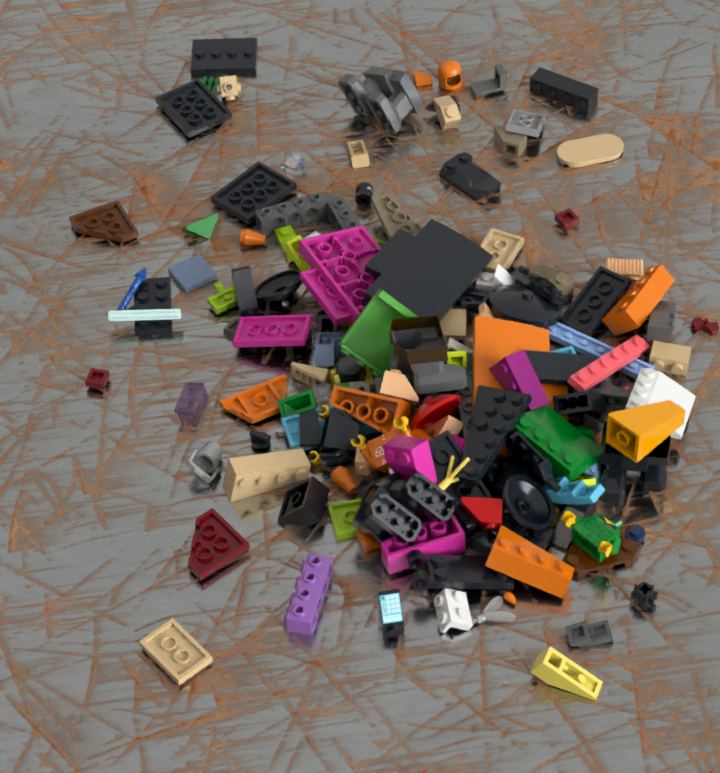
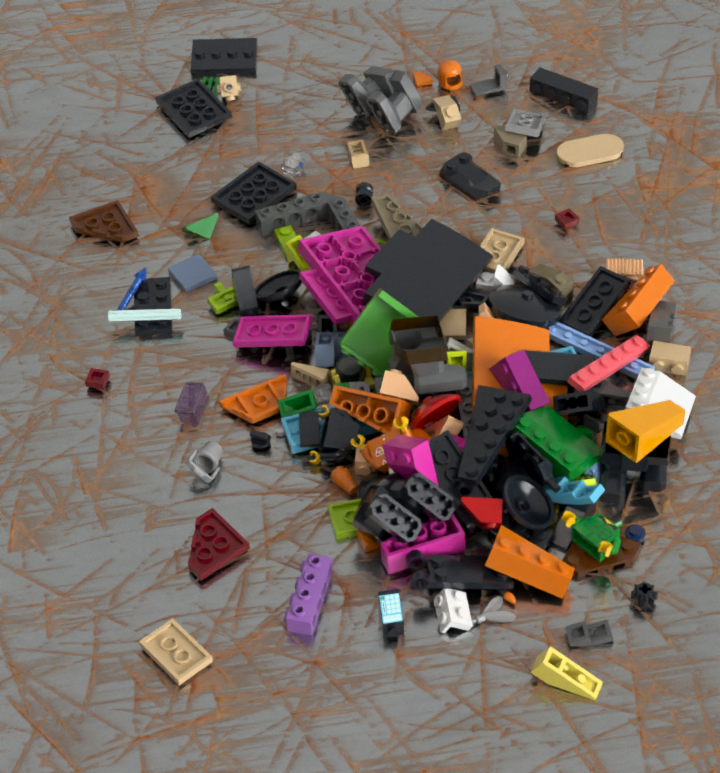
tan wedge [222,448,311,503] -> none
orange cone [239,228,266,246] -> none
black slope [277,476,330,527] -> none
light yellow plant [438,455,469,490] -> none
dark red piece [691,317,719,335] -> none

